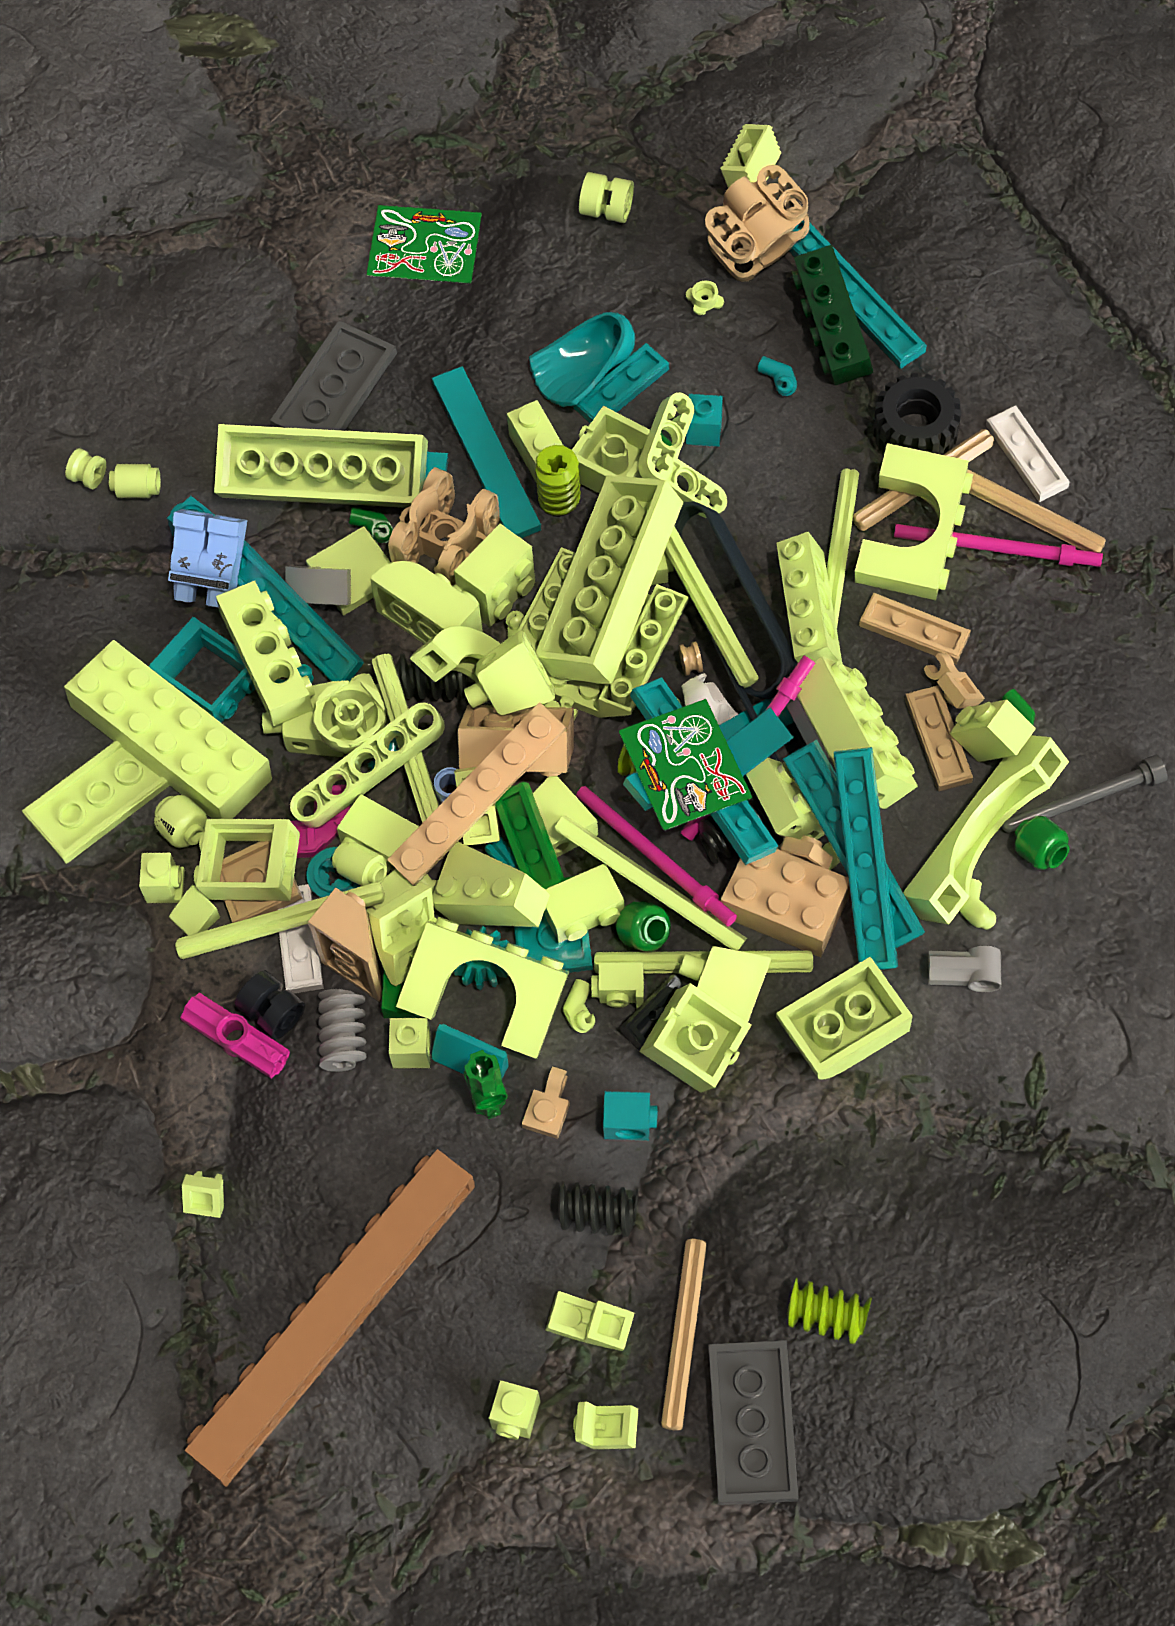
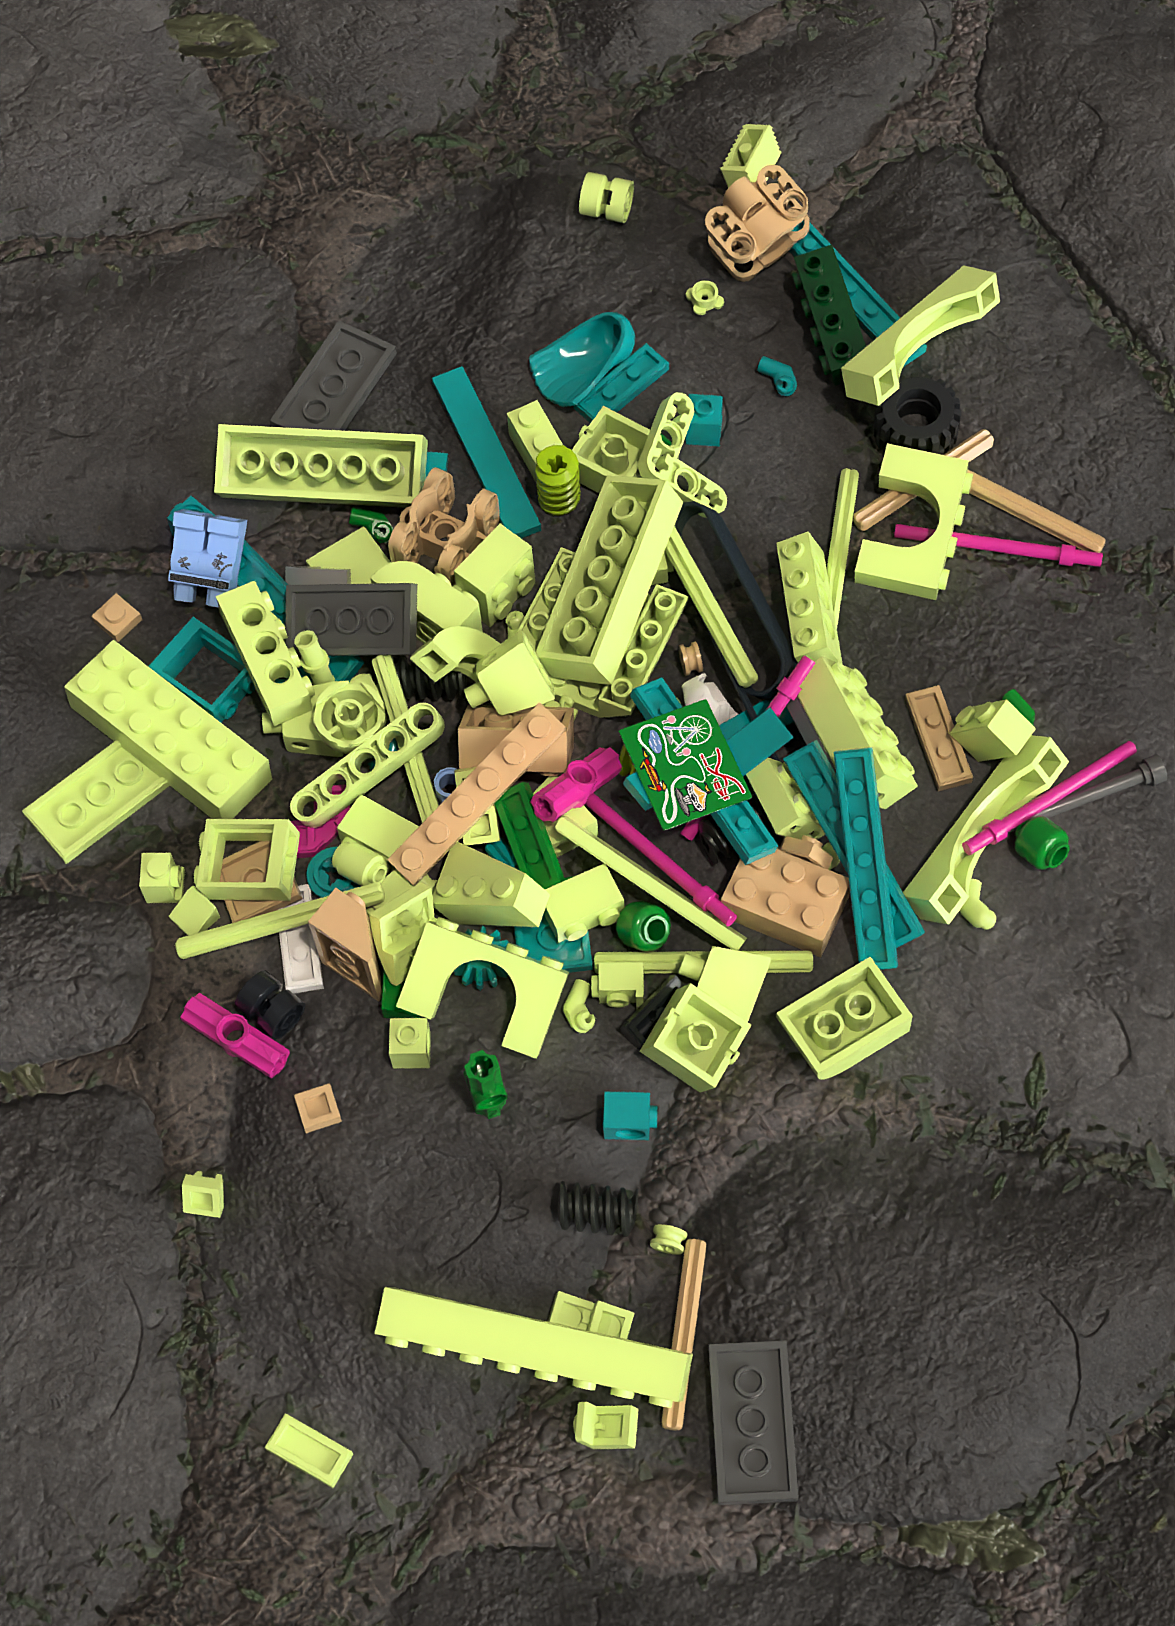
yellowish green wheel [65,448,106,490] -> none
yellowish green brick [109,464,161,498] -> none
yellowish green head [154,795,207,848] -> none
medium nougat brick [184,1149,475,1487] -> none
light grey piece [318,989,366,1072] -> none
green sticker [366,205,482,283] -> none
teal slope [432,1024,509,1078] -> none
yellowish green brick [489,1380,540,1440] -> none
tan plate [522,1066,570,1139] -> none
lime piece [787,1277,872,1344] -> none
tan tile [859,593,971,664] -> none
tan plate [924,653,985,709] -> none
light grey piece [927,946,1001,992] -> none
white tile [986,405,1070,502] -> none
none -> tan plate [91,593,142,642]
none -> yellowish green tile [265,1413,353,1489]
none -> dark grey plate [285,583,418,656]
none -> yellowish green pin [294,630,335,685]
none -> tan plate [294,1083,342,1133]
none -> yellowish green brick [375,1287,693,1408]
none -> dark pink piece [531,747,623,822]
none -> yellowish green bush [650,1224,687,1255]
none -> yellowish green arch [841,265,1000,406]
none -> dark pink bar [962,741,1137,855]

